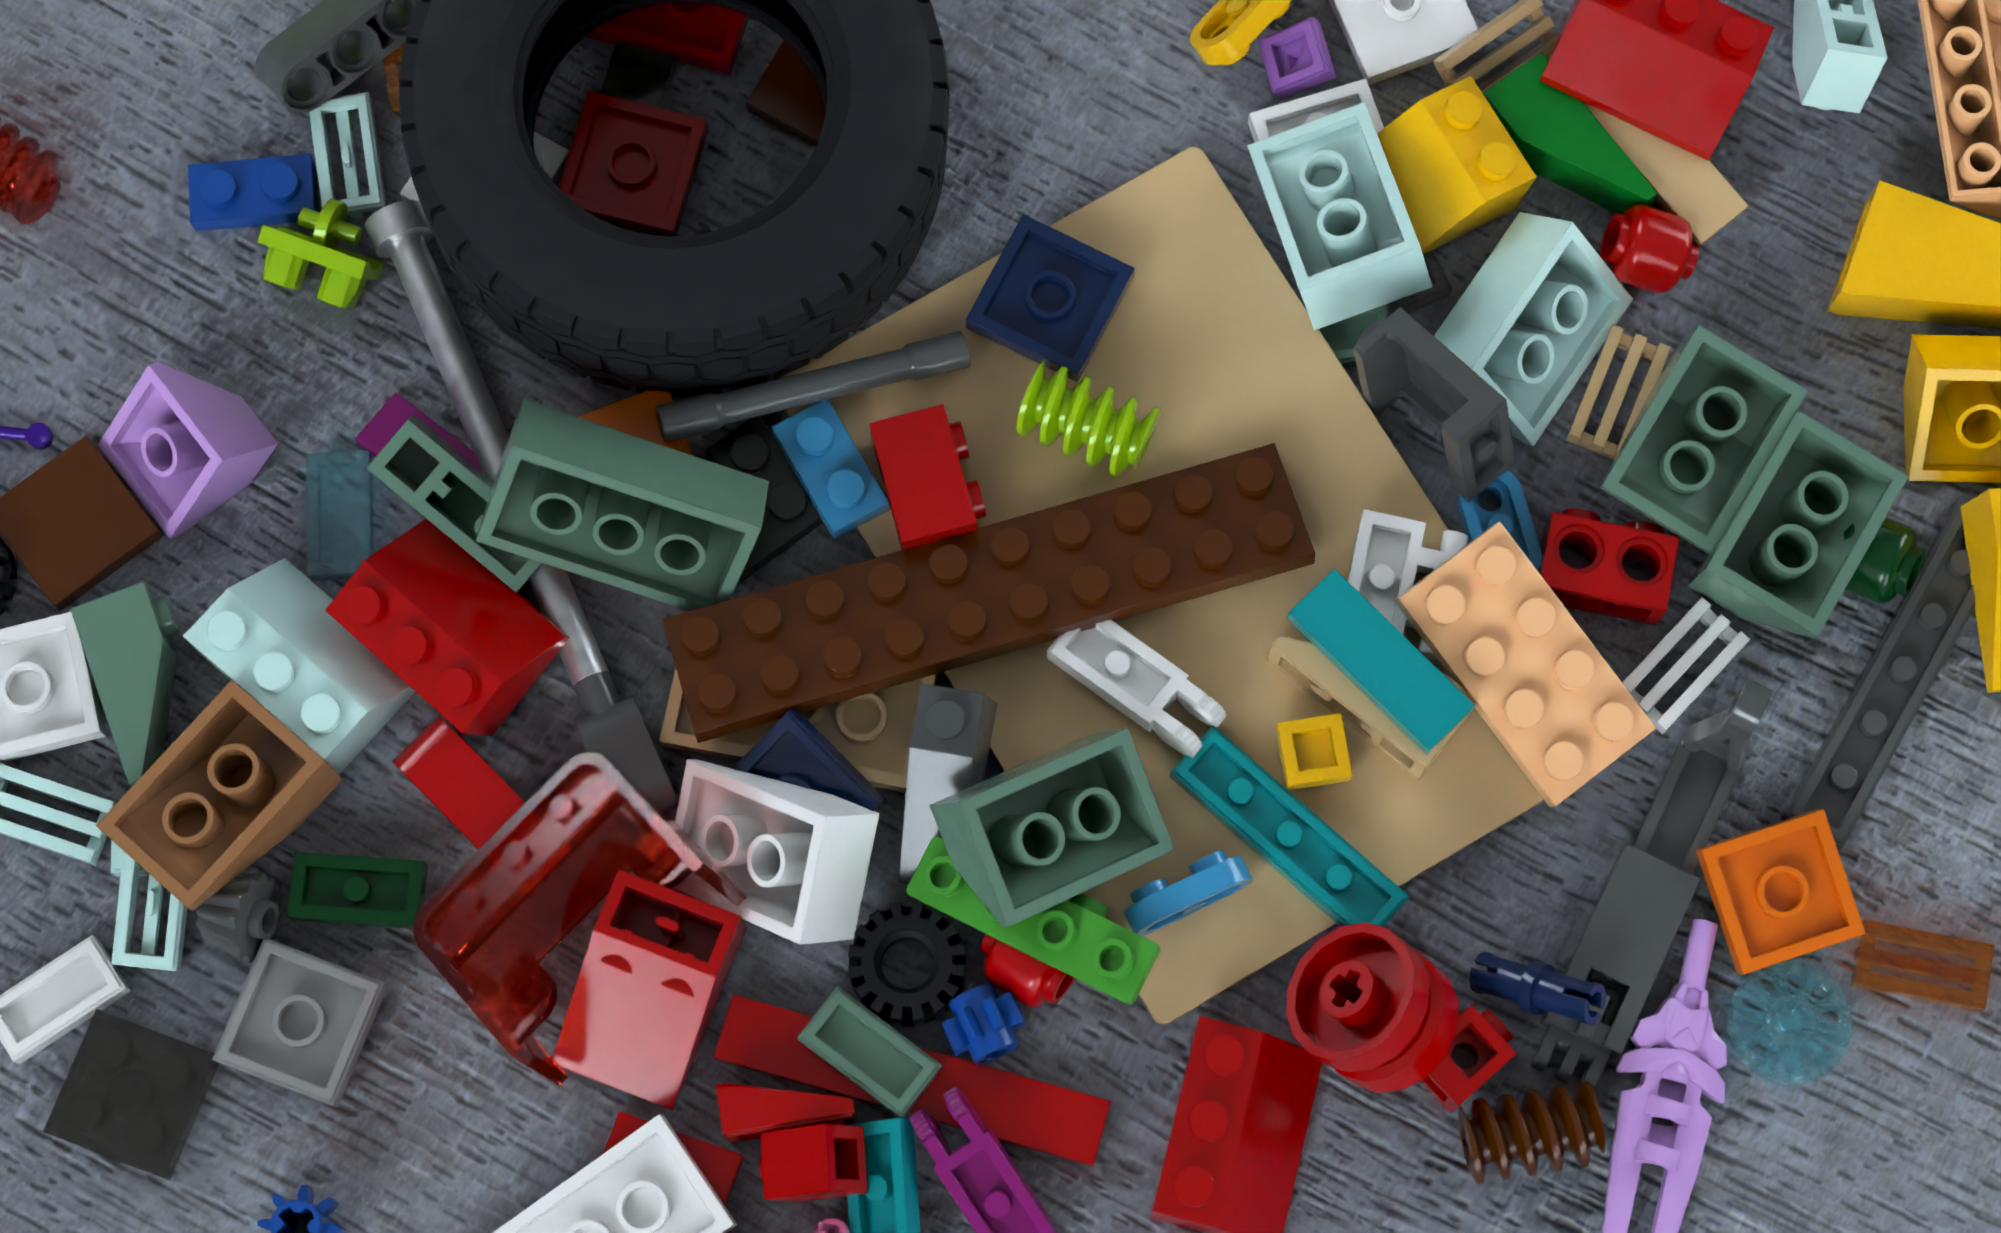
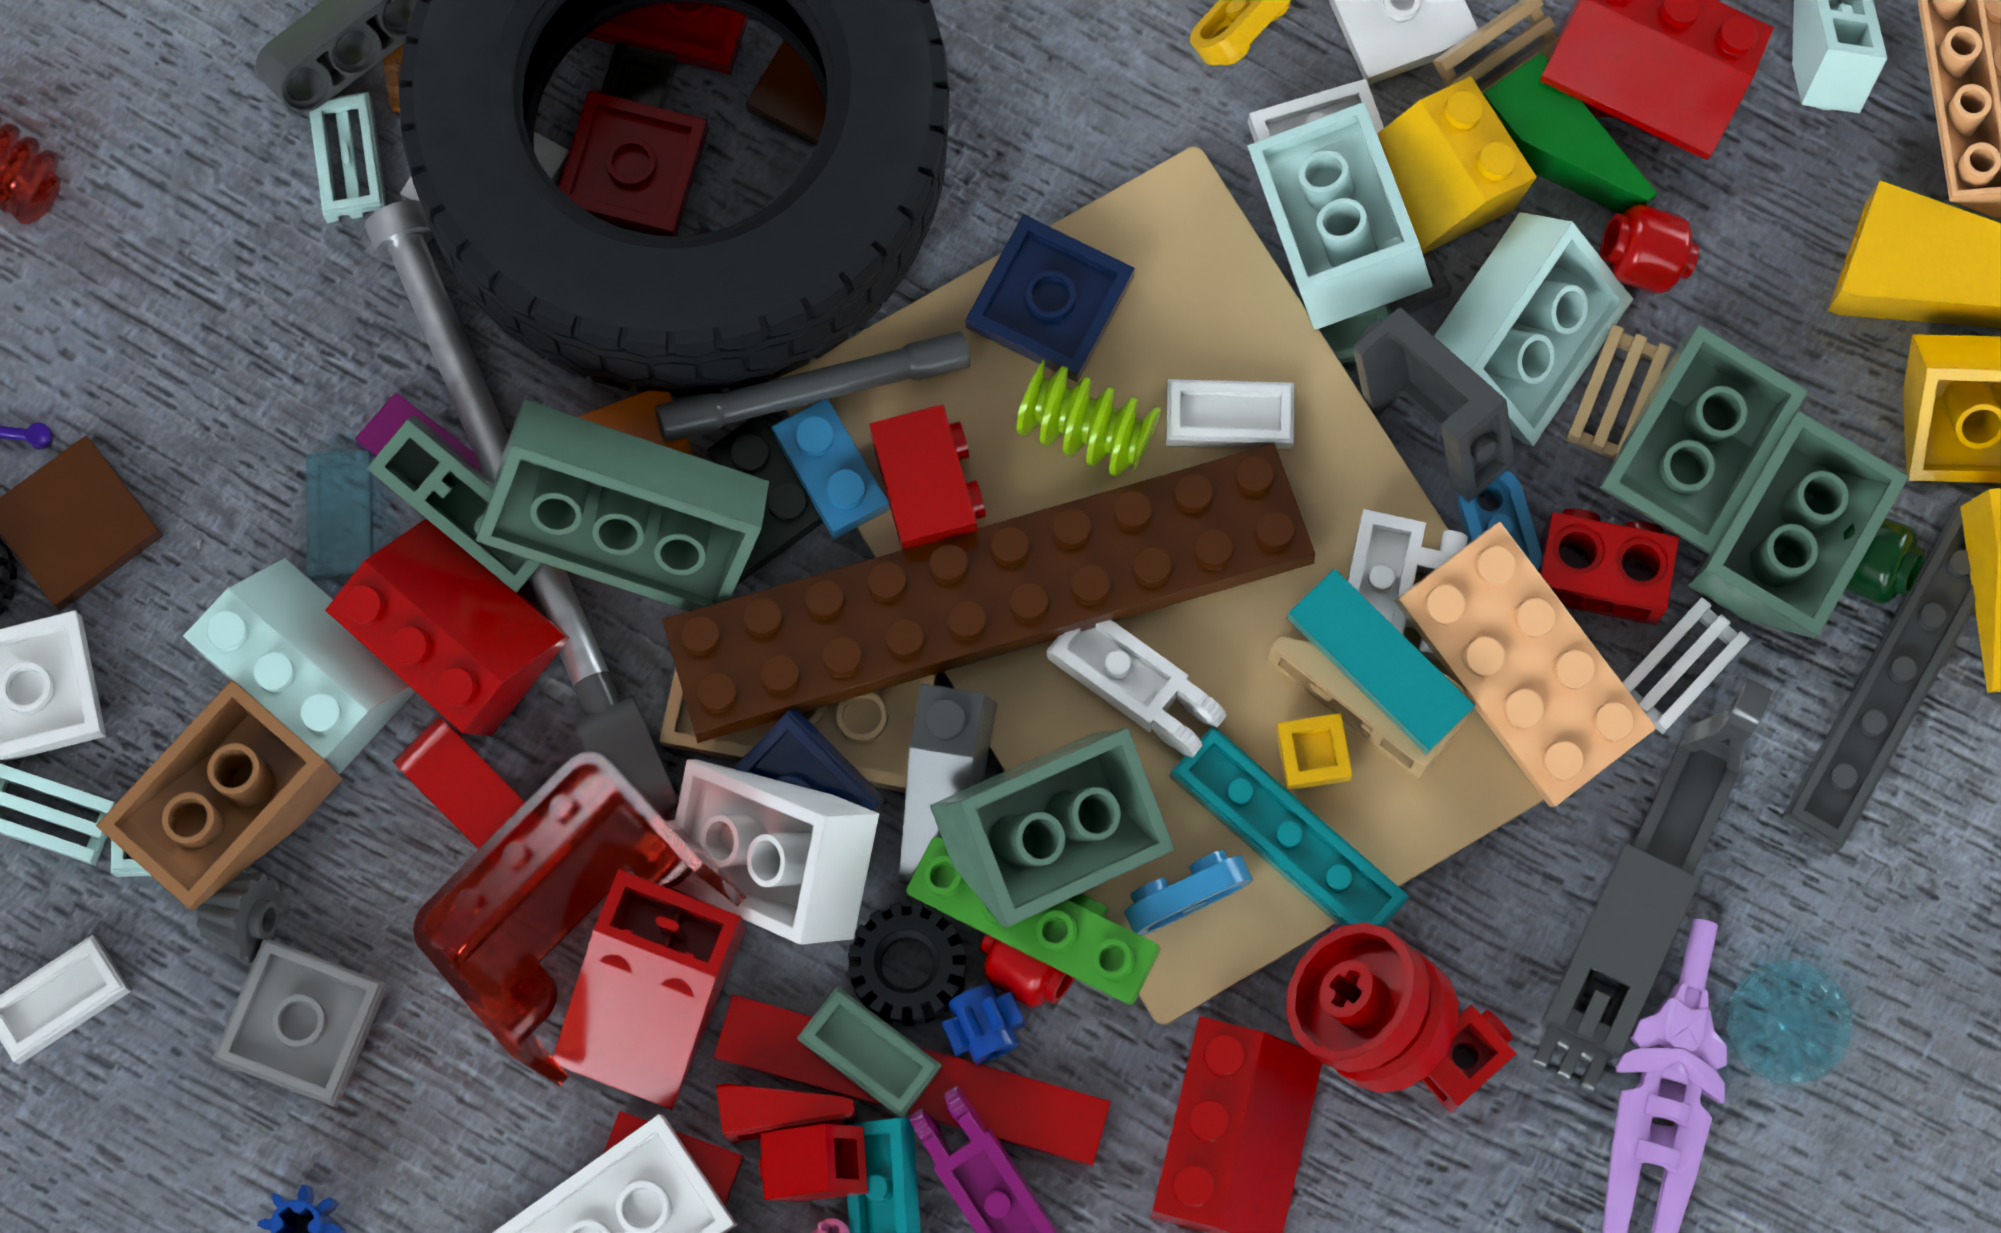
clear smoke plate [43,1009,220,1181] -> none
sand green slope [70,581,180,787] -> none
lavender slope [98,362,278,539] -> none
light aqua tile [111,851,188,971] -> none
blue plate [188,154,318,231] -> none
lime hips [257,198,385,309] -> none
dark green plate [287,852,428,930] -> none
medium lavender tile [1258,17,1336,100] -> none
reddish brown piece [1458,1081,1606,1185] -> none
dark blue pin [1469,952,1606,1026] -> none
tan tile [1583,102,1749,247] -> none
orange plate [1695,809,1866,975] -> none
clear orange tile [1850,919,1994,1012] -> none
none -> white tile [1166,379,1294,449]

